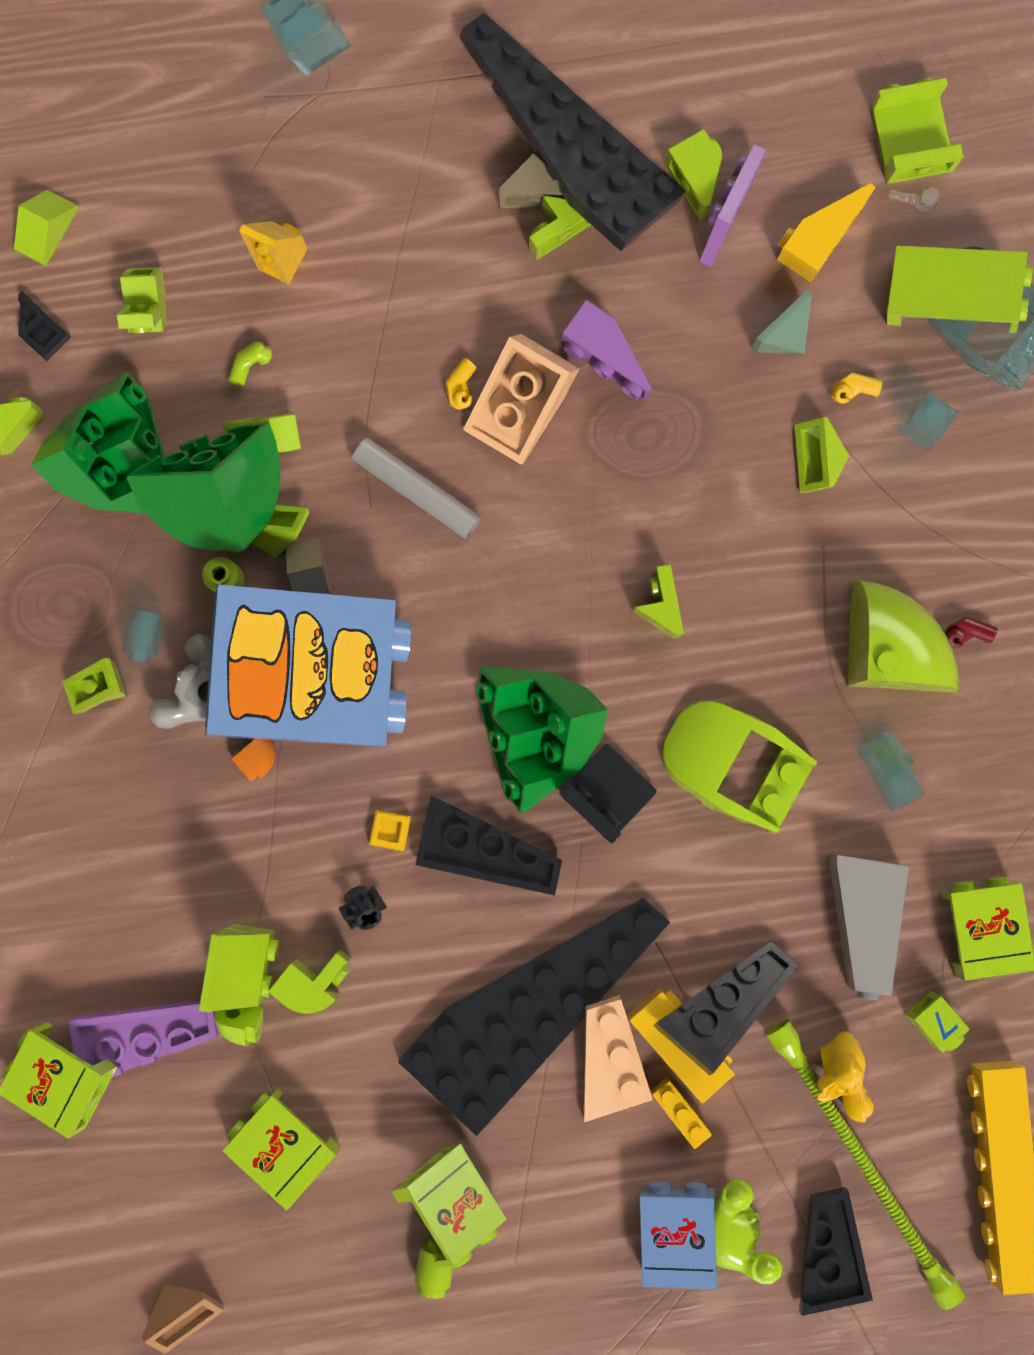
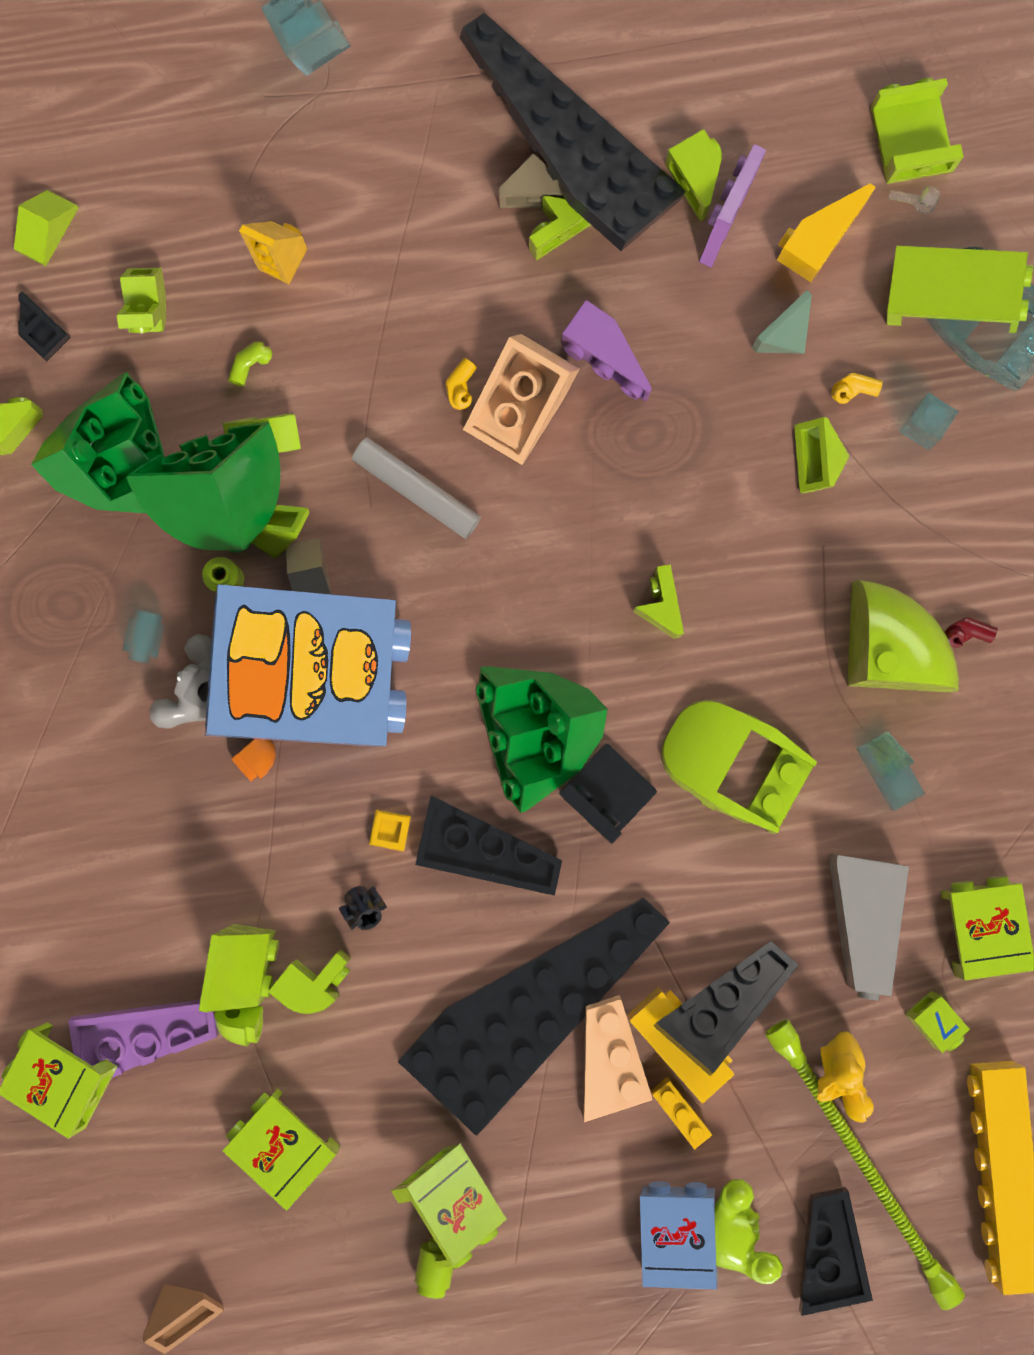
lime slope [62,658,127,714] -> none

